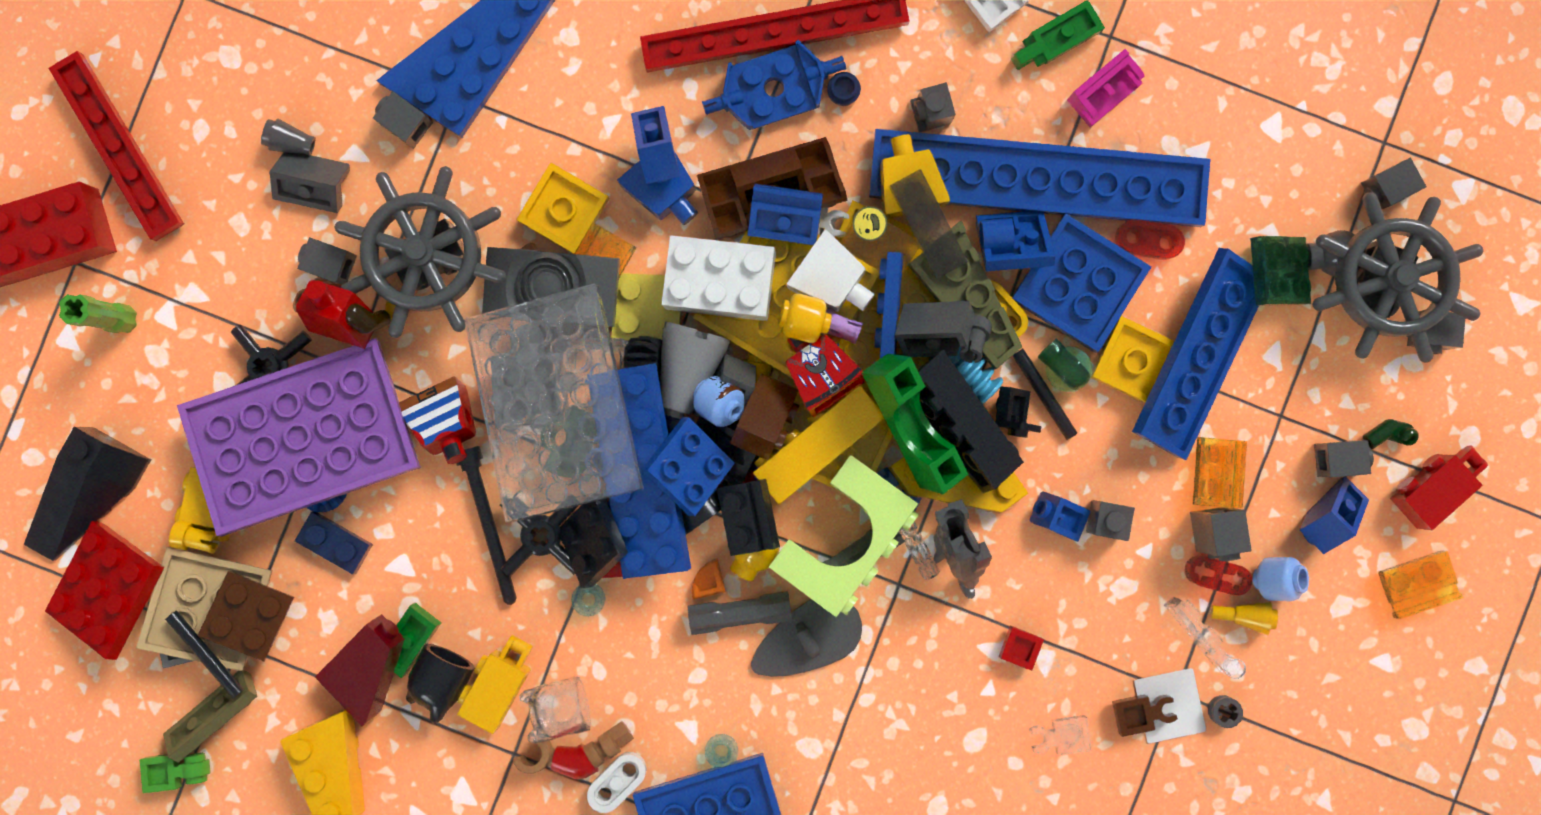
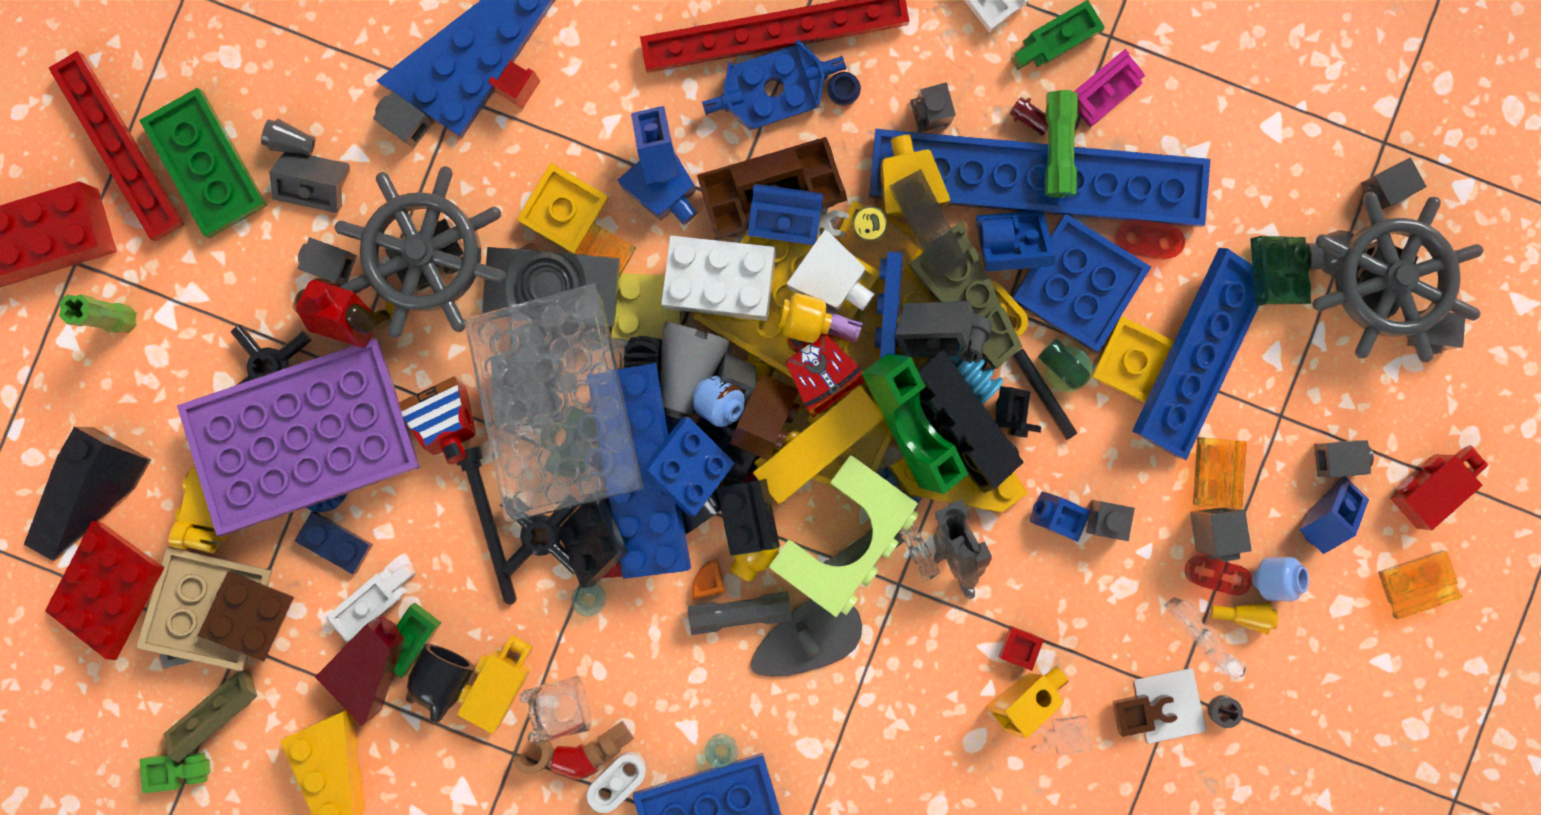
black bar [165,610,244,699] -> none
dark green arm [1362,419,1419,449] -> none
none -> green plate [139,87,268,239]
none -> white hinge [325,563,417,643]
none -> red panel [488,60,540,109]
none -> yellow torso [986,666,1069,739]
none -> dark red pin [1009,97,1048,136]
none -> bright green axle [1045,90,1078,198]

